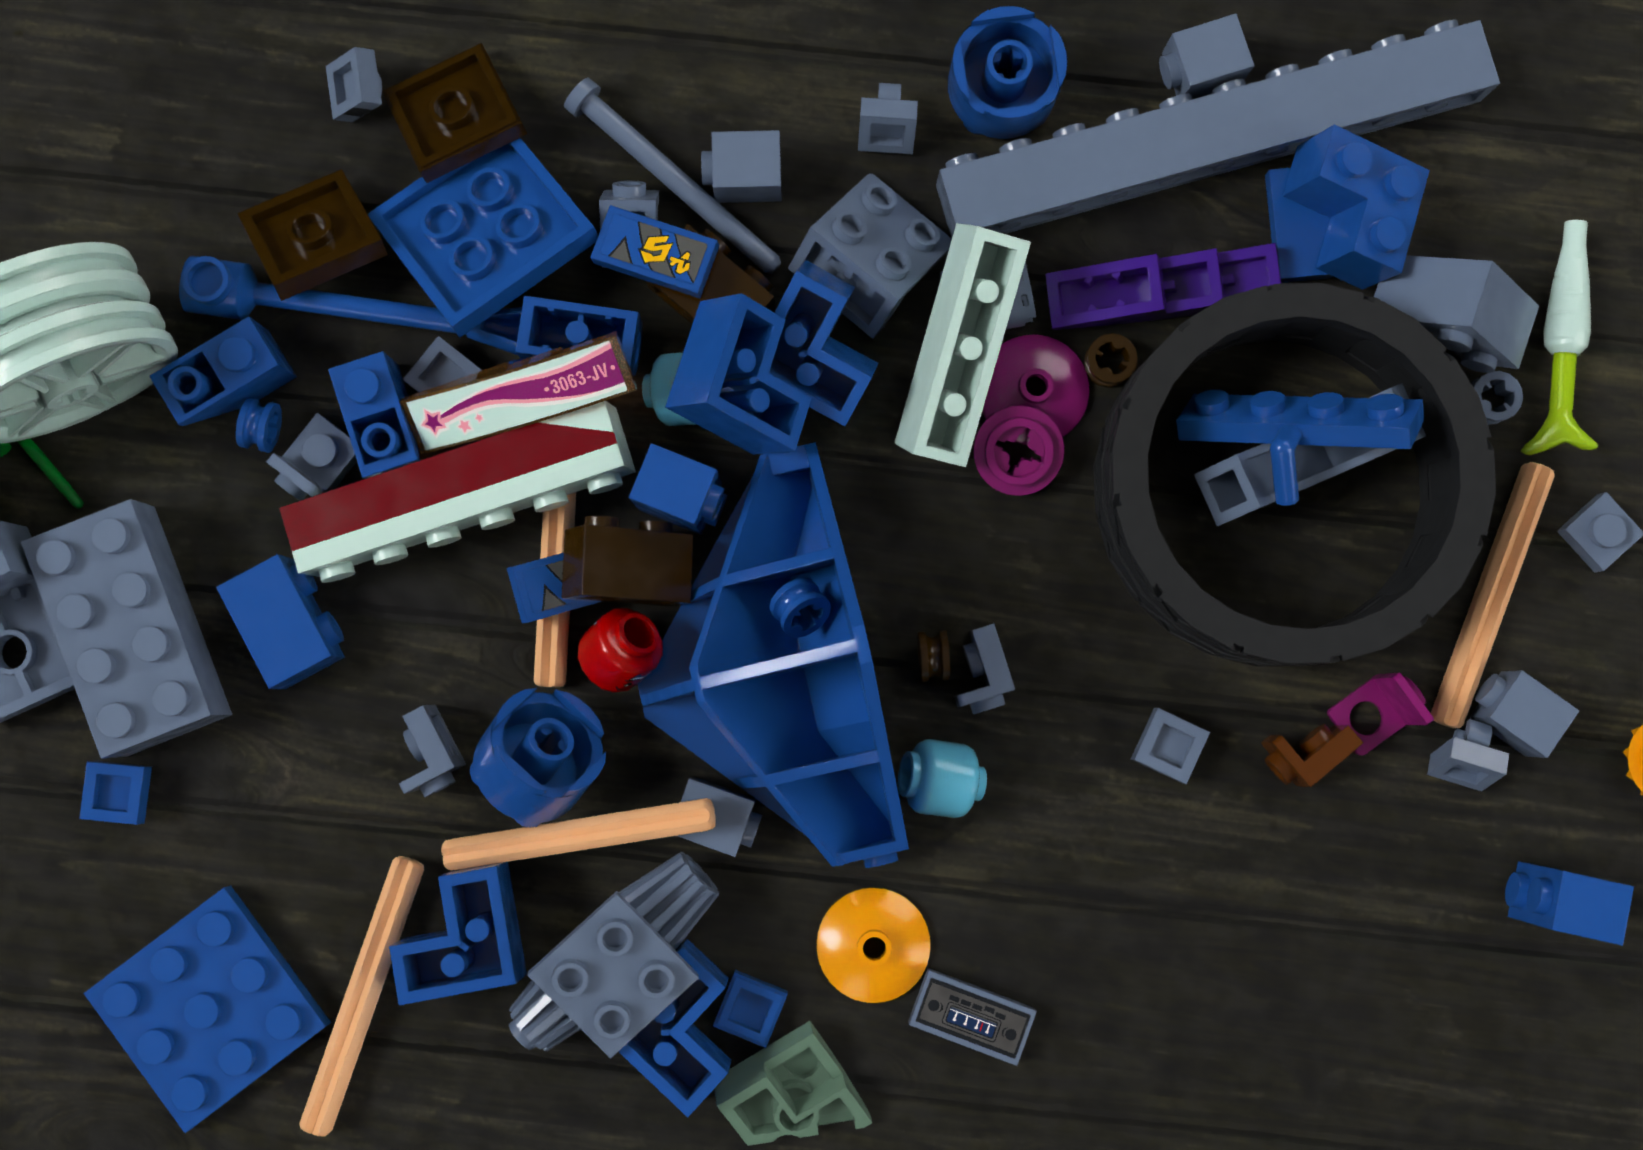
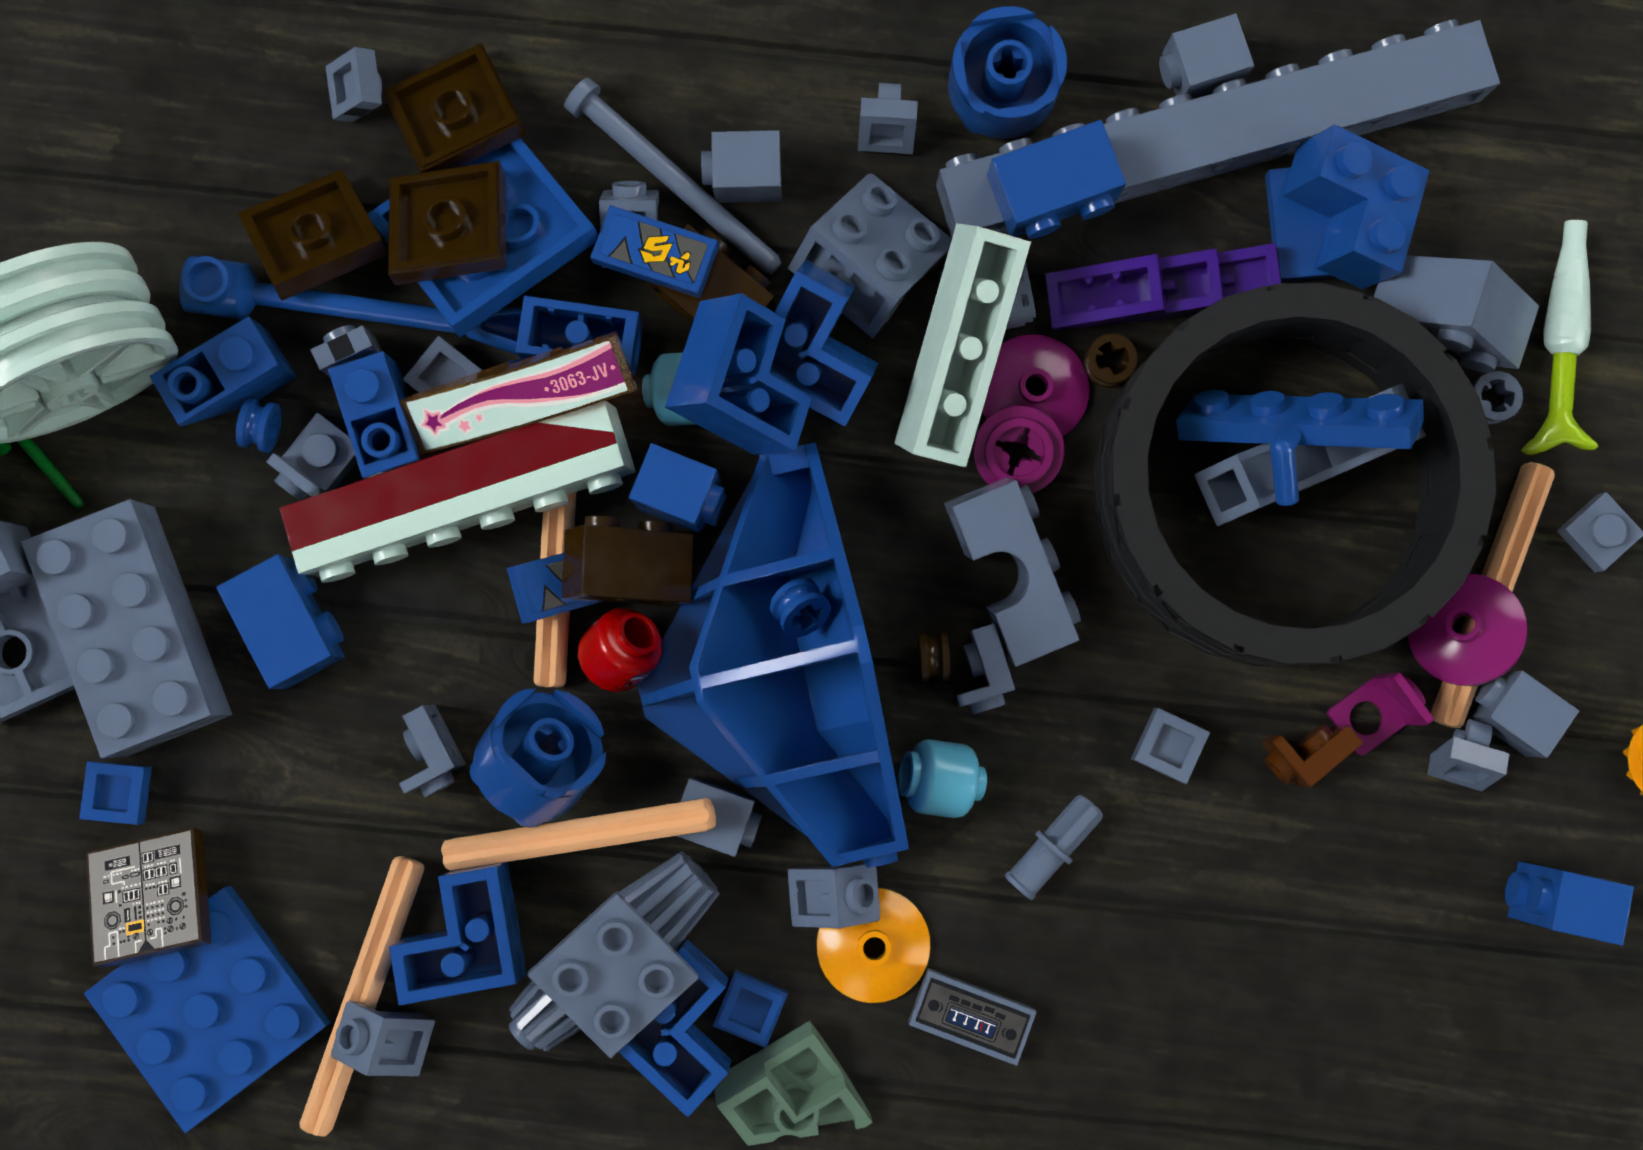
none -> tile [86,827,212,968]
none -> sand blue plate [310,325,382,377]
none -> sand blue bracket [331,1001,435,1076]
none -> dark brown tile [388,161,507,285]
none -> sand blue bracket [788,863,880,928]
none -> sand blue arch [944,477,1081,667]
none -> blue brick [987,119,1126,239]
none -> sand blue axle [1004,795,1103,900]
none -> magenta dish [1408,574,1528,686]

